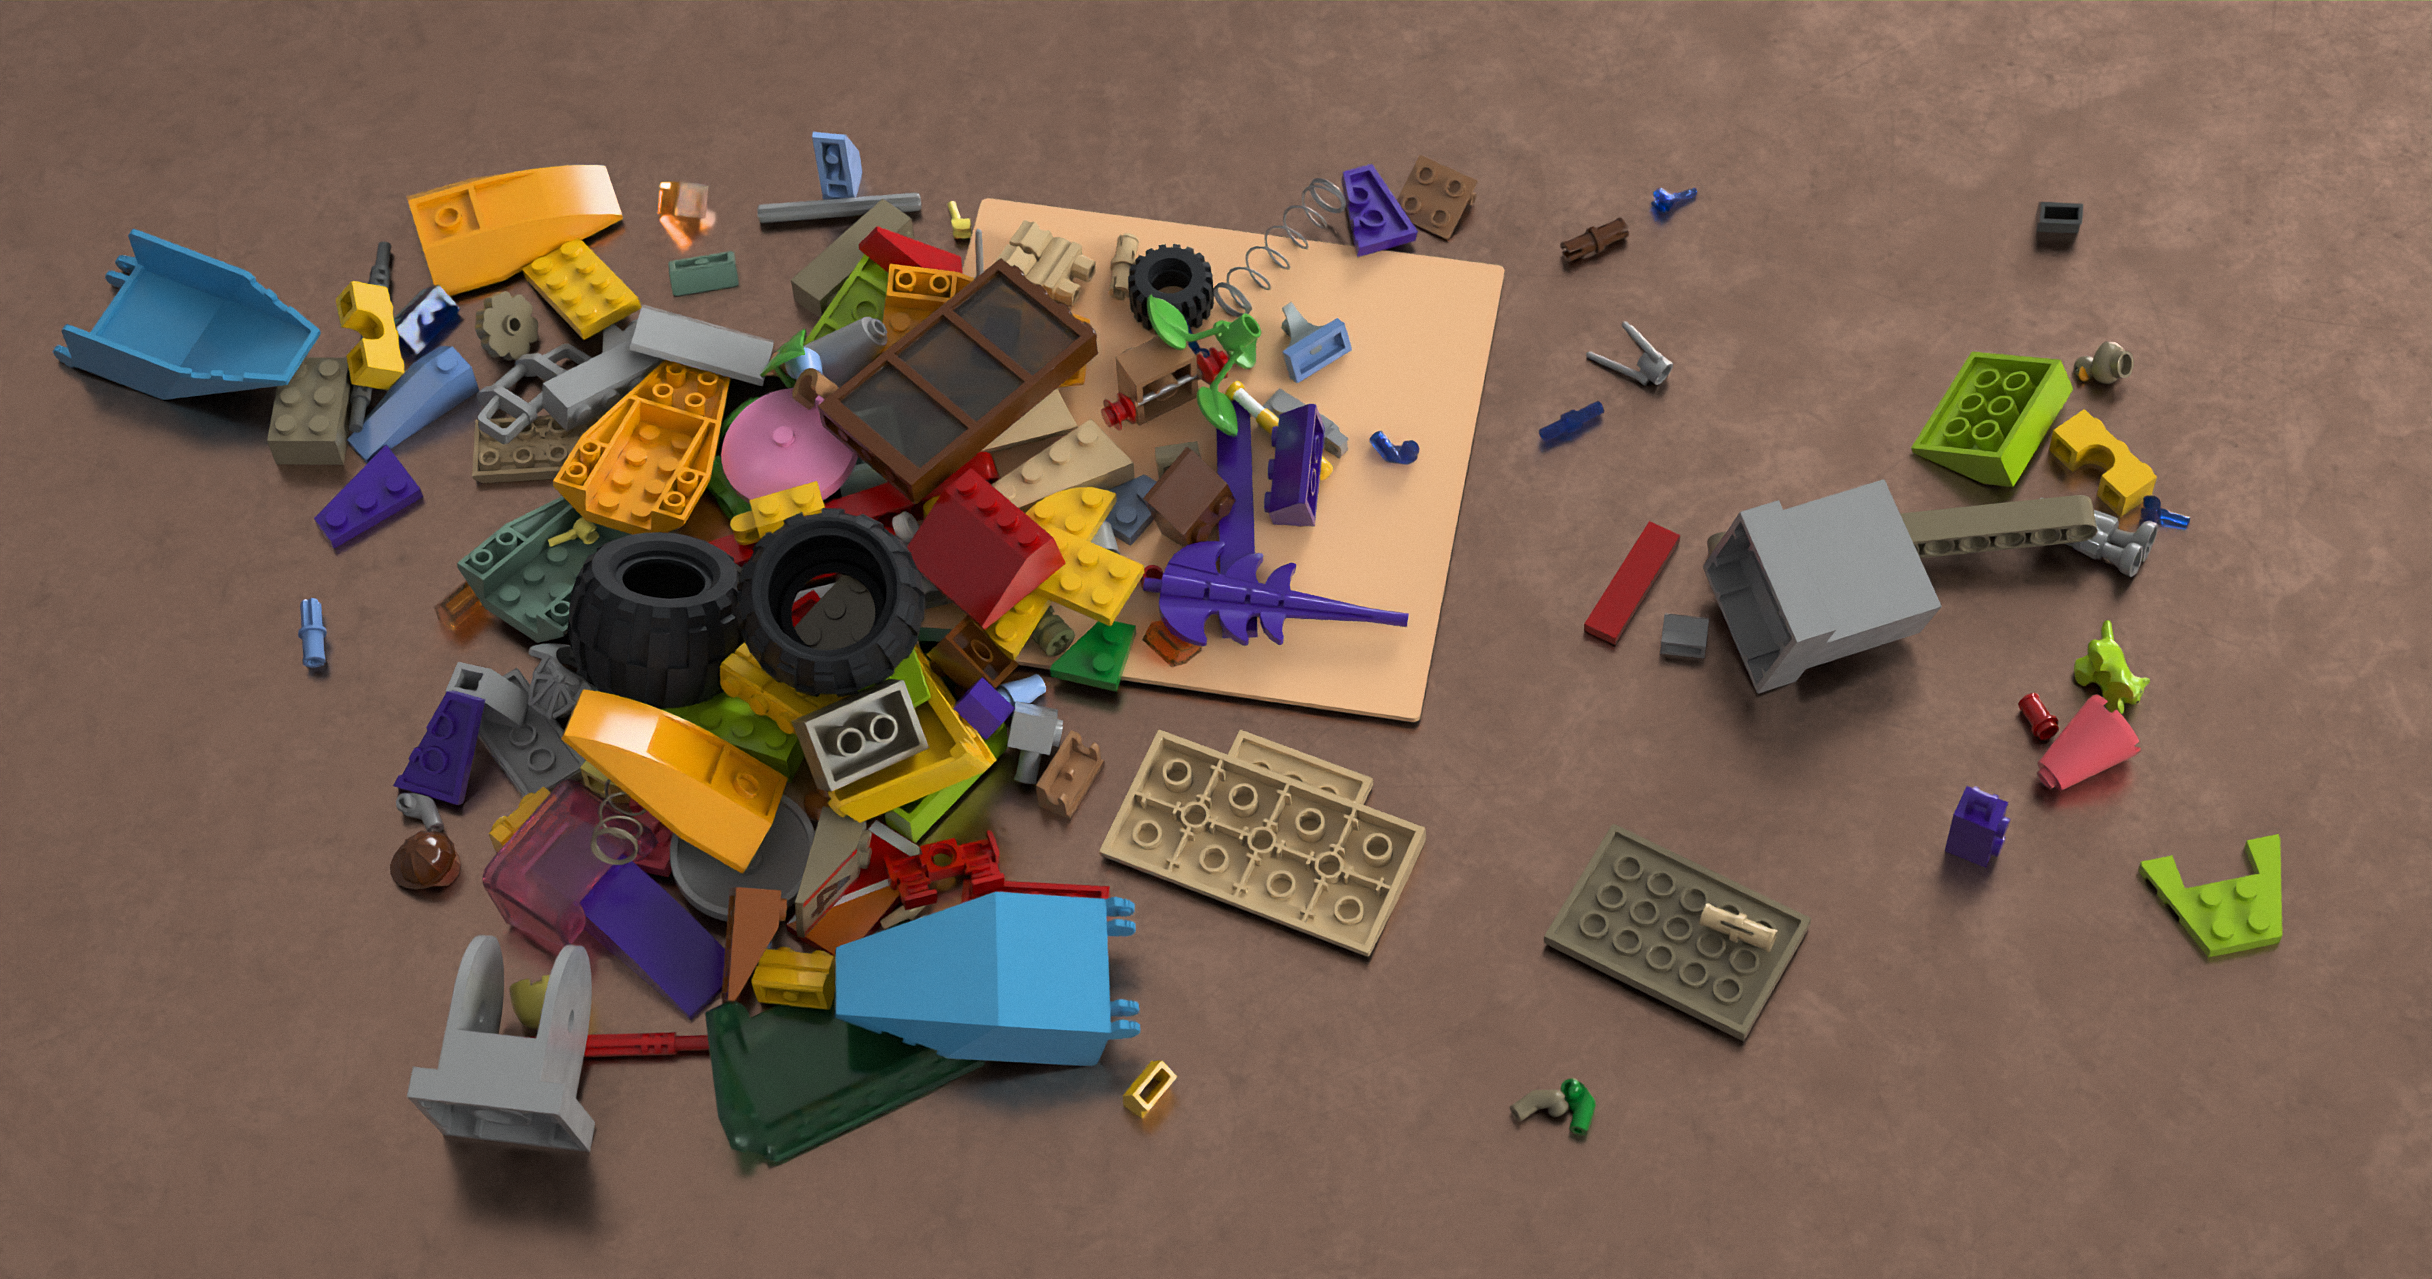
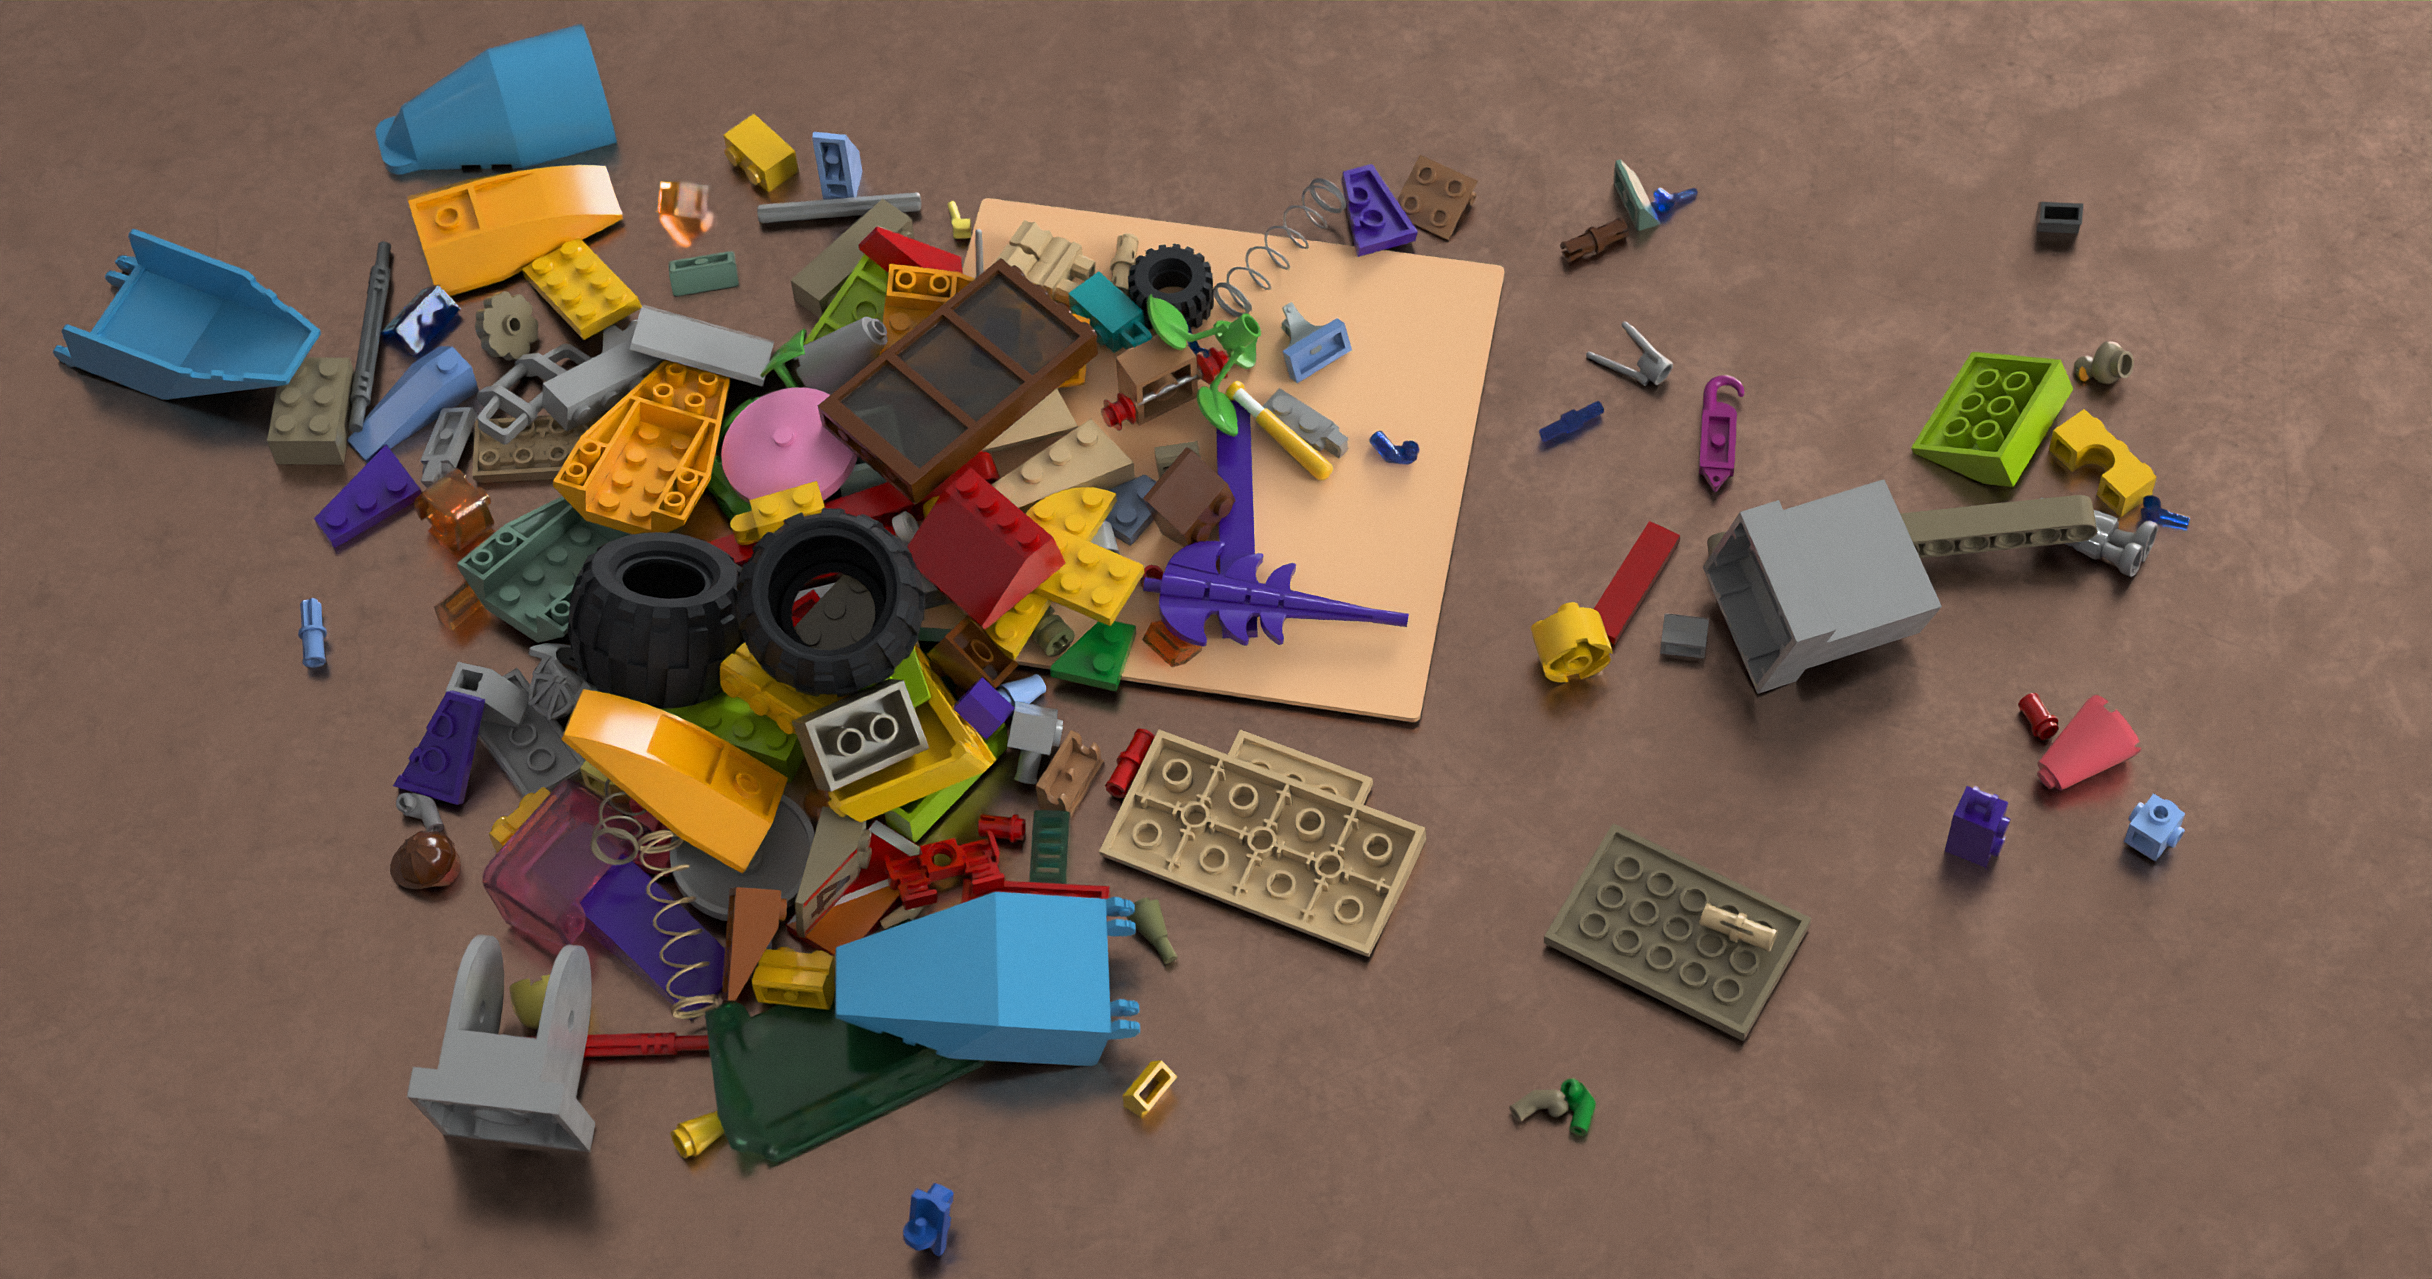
yellow arch [336,281,404,390] -> none
light yellow hand [547,518,599,547] -> none
medium nougat piece [765,347,839,410] -> none
dark purple slope [1264,404,1325,527] -> none
lime animal [2074,620,2150,714] -> none
lime wing [2138,834,2282,958] -> none
none -> dark azure windscreen [375,24,617,175]
none -> clear orange brick [414,468,495,552]
none -> light grey hinge [420,407,478,494]
none -> tan piece [637,830,719,1019]
none -> yellow cone [670,1109,730,1158]
none -> yellow brick [724,114,799,193]
none -> blue hips [903,1183,954,1257]
none -> red pin [978,814,1026,843]
none -> clear green slope [1029,810,1071,884]
none -> teal brick [1068,272,1153,353]
none -> red pin [1105,728,1155,798]
none -> olive cone [1127,897,1178,964]
none -> yellow brick [1531,602,1613,683]
none -> sand green slope [1613,160,1659,231]
none -> magenta plate [1699,375,1745,492]
none -> light blue brick [2124,794,2185,862]

